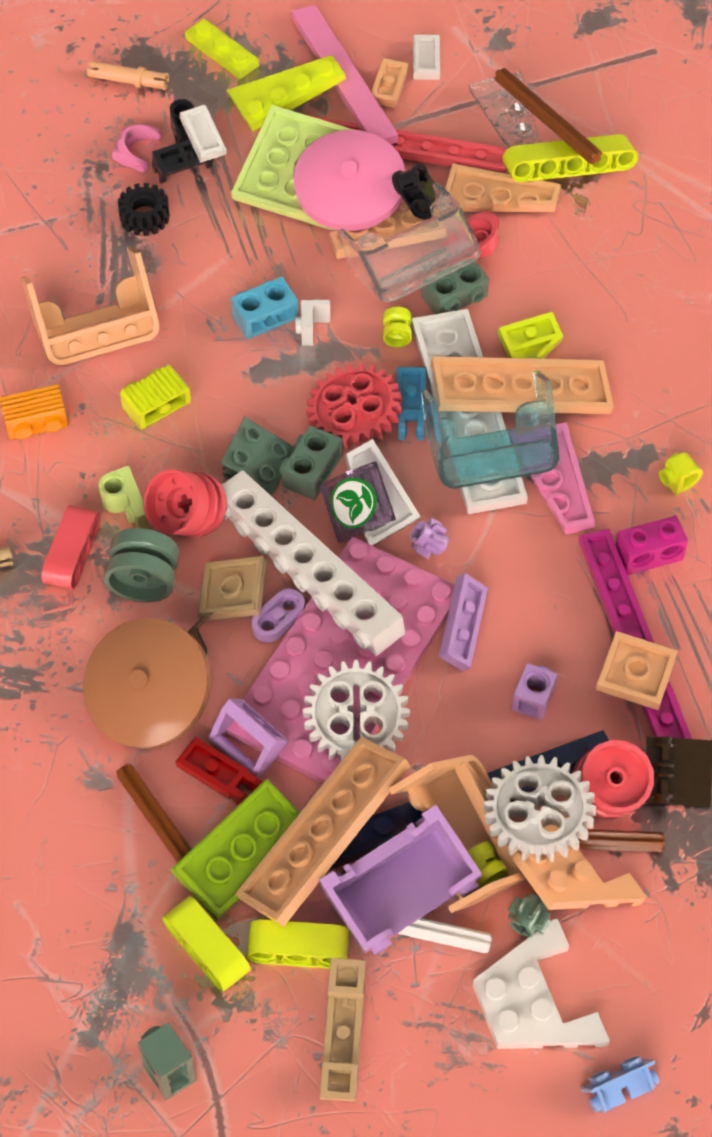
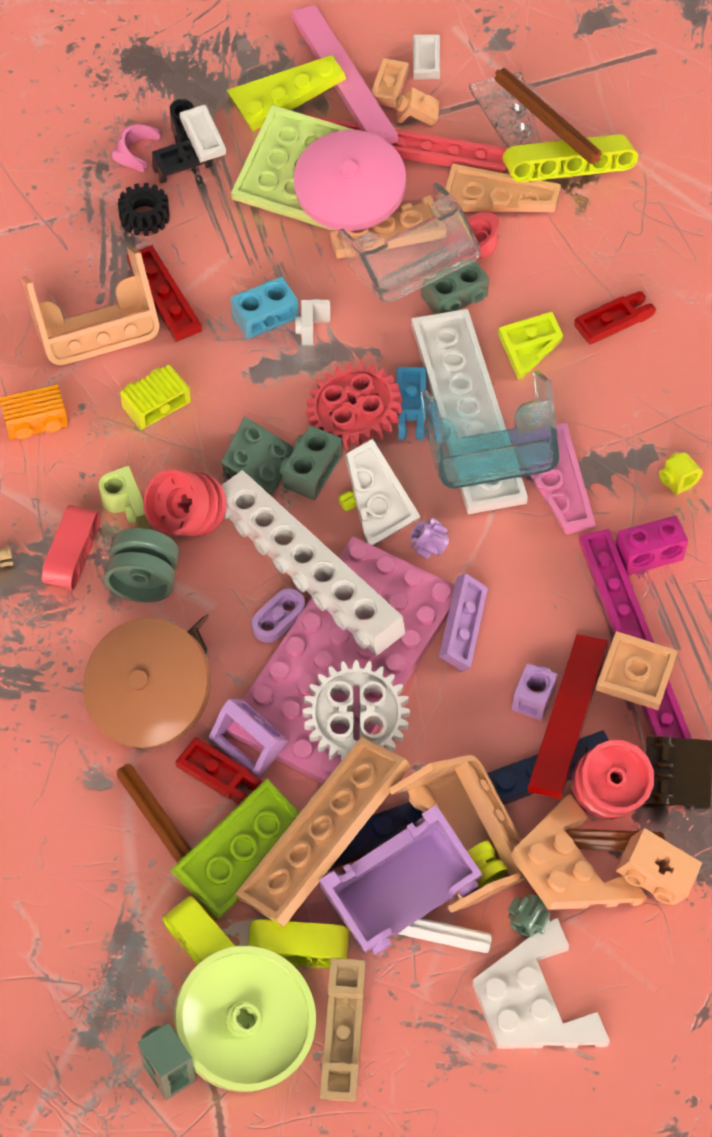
light nougat pin [87,60,169,90] -> none
neon yellow plate [185,18,259,80] -> none
tan tile [198,556,267,621] -> none
slope [319,461,396,543] -> none
neon yellow wheel [383,306,412,348] -> none
black piece [392,163,442,220] -> none
light nougat plate [430,356,614,414] -> none
white gear [484,755,596,863] -> none
light blue hinge [581,1056,659,1113] -> none
none -> red plate [126,245,202,342]
none -> yellowish green dish [173,946,316,1092]
none -> light nougat bracket [395,87,439,126]
none -> red tile [528,634,608,799]
none -> red hinge [574,291,656,345]
none -> light nougat brick [616,828,702,906]

